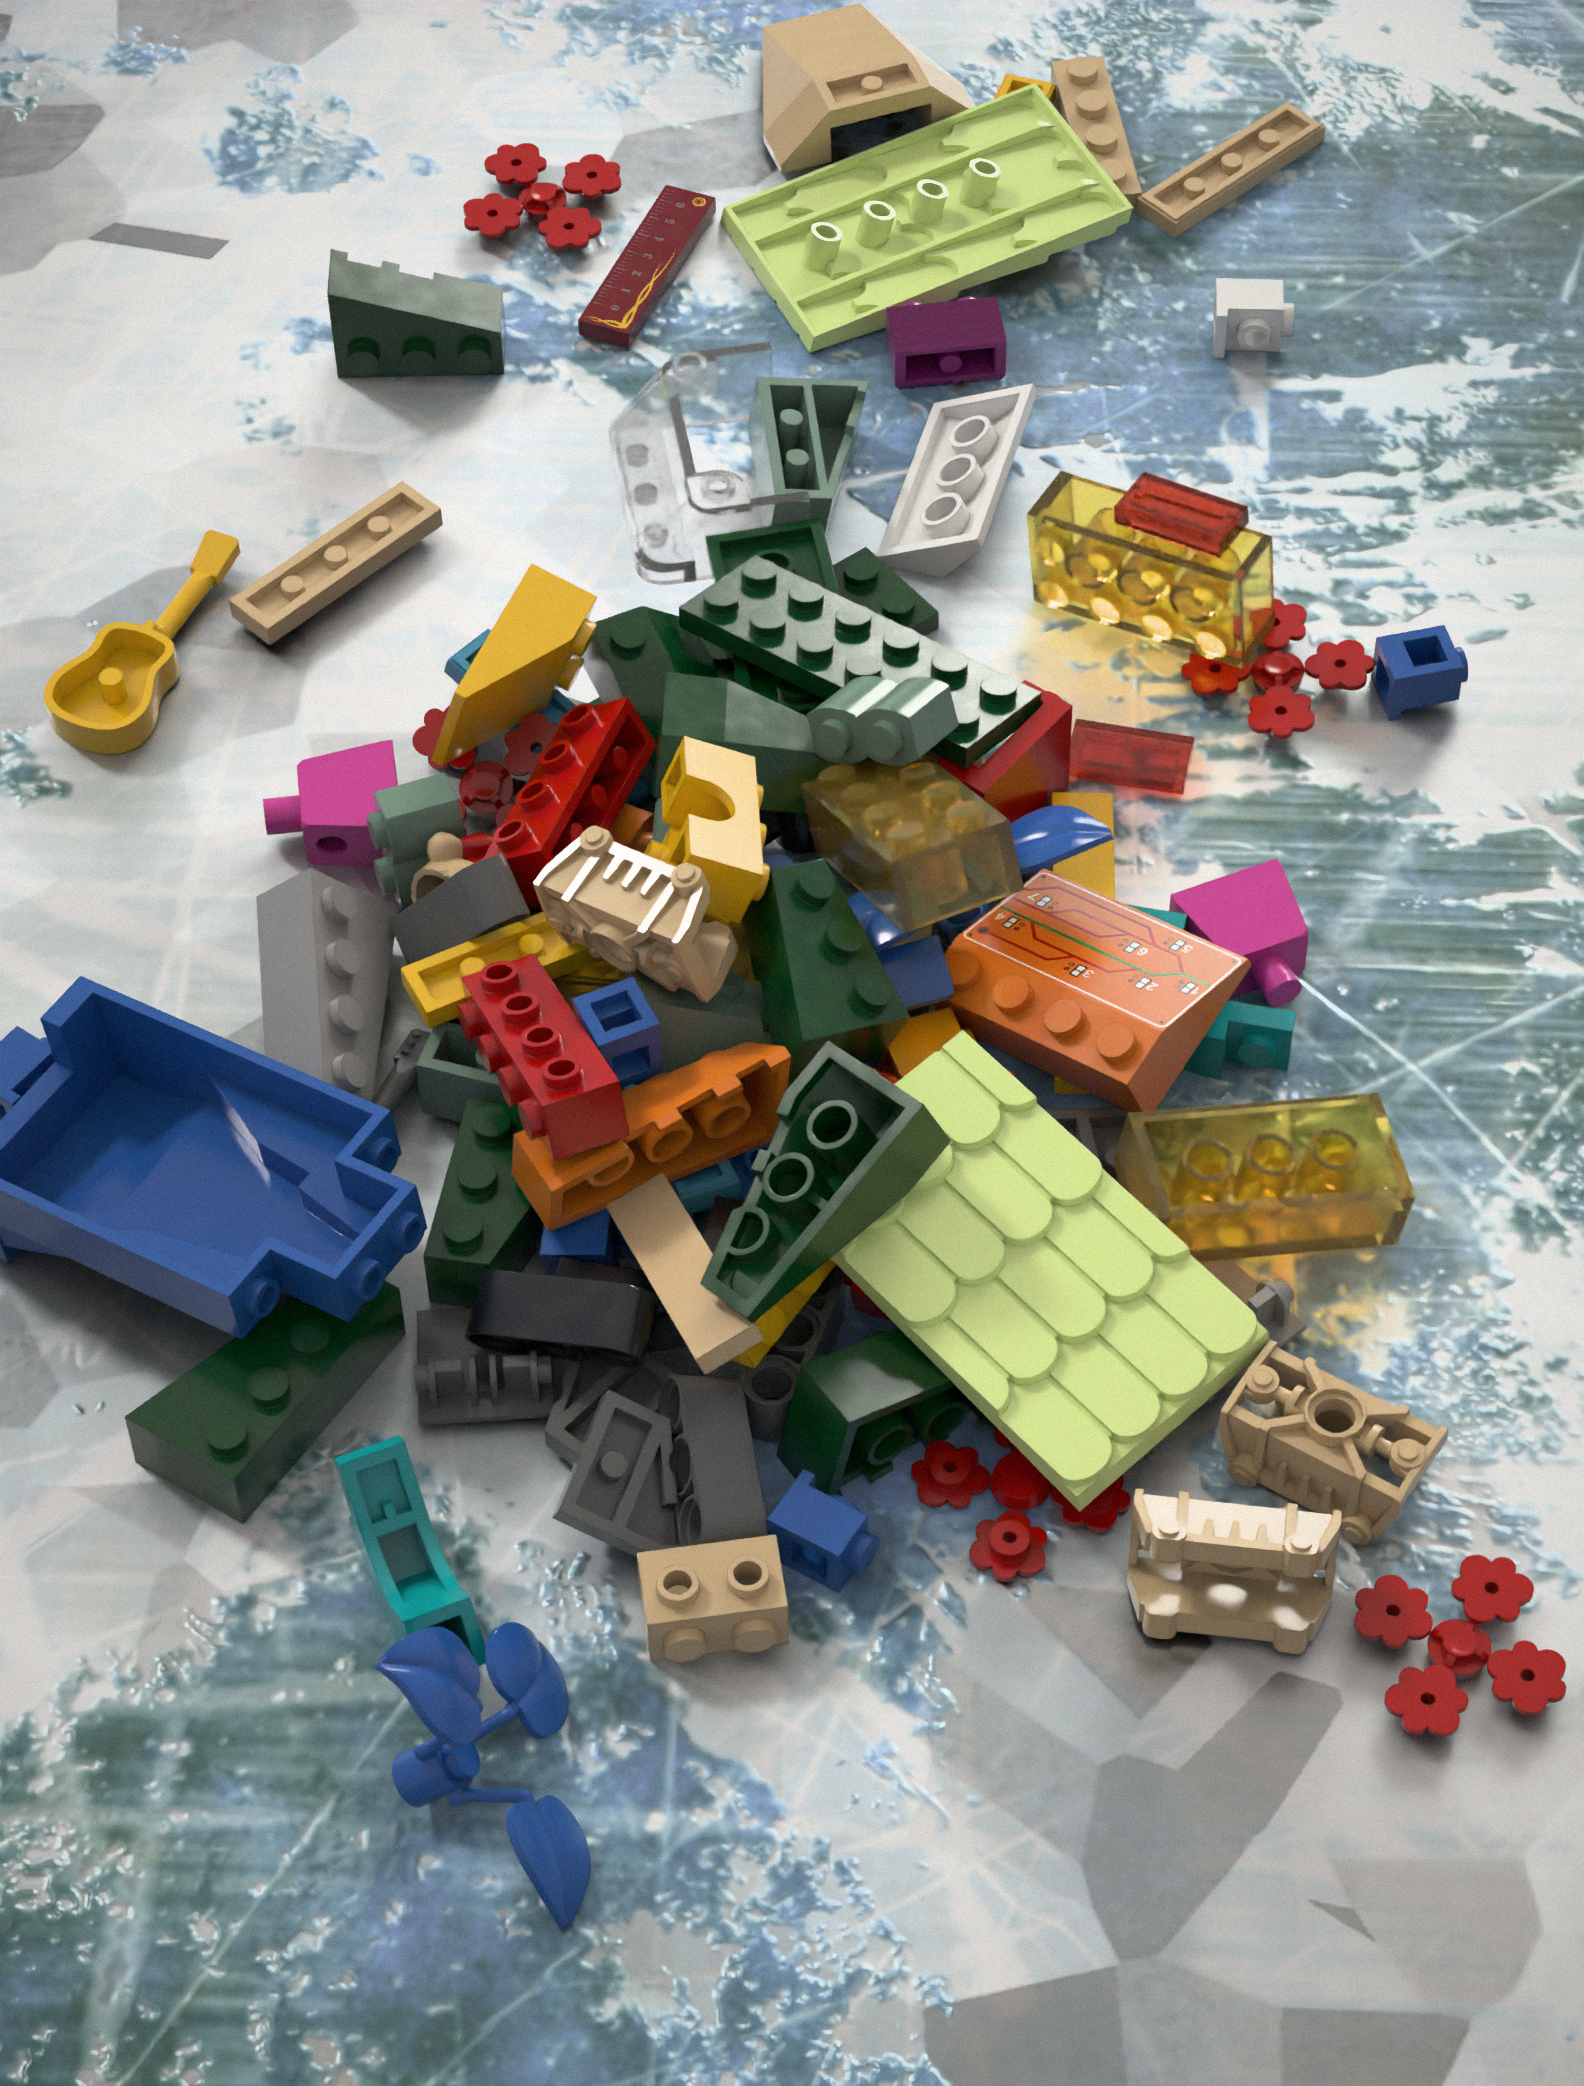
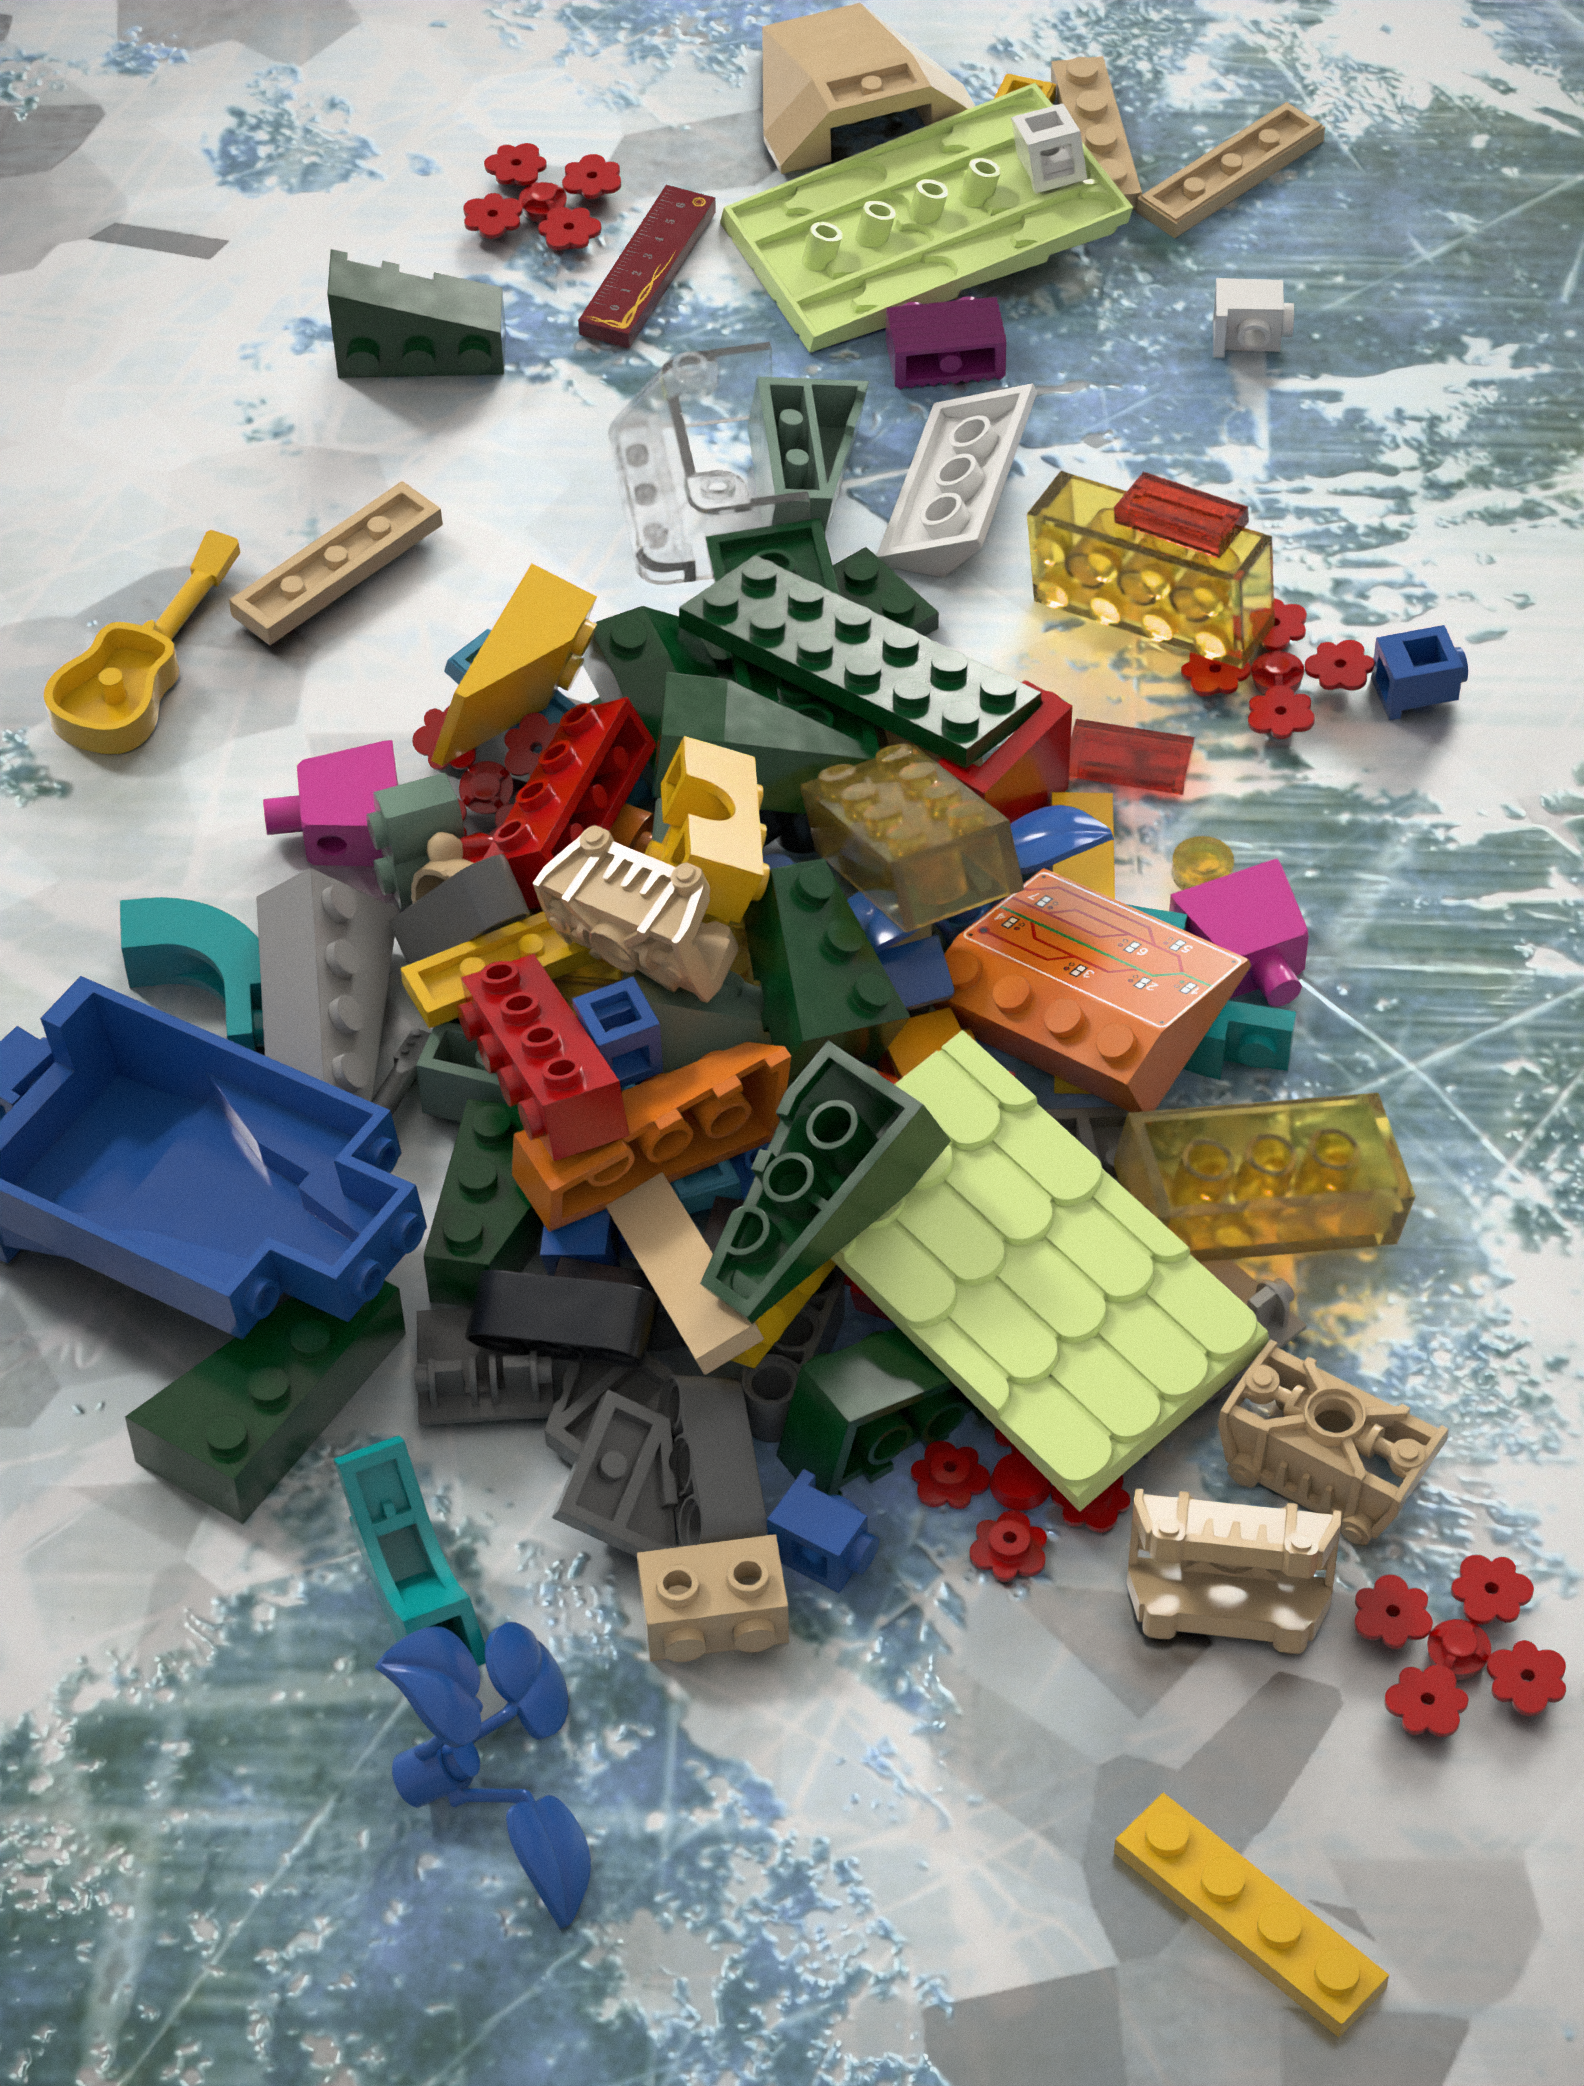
sand green brick [806,676,959,766] -> none
none -> teal arch [120,897,264,1053]
none -> white brick [1011,103,1088,193]
none -> yellow plate [1114,1792,1389,2038]
none -> clear yellow tile [1171,836,1234,890]

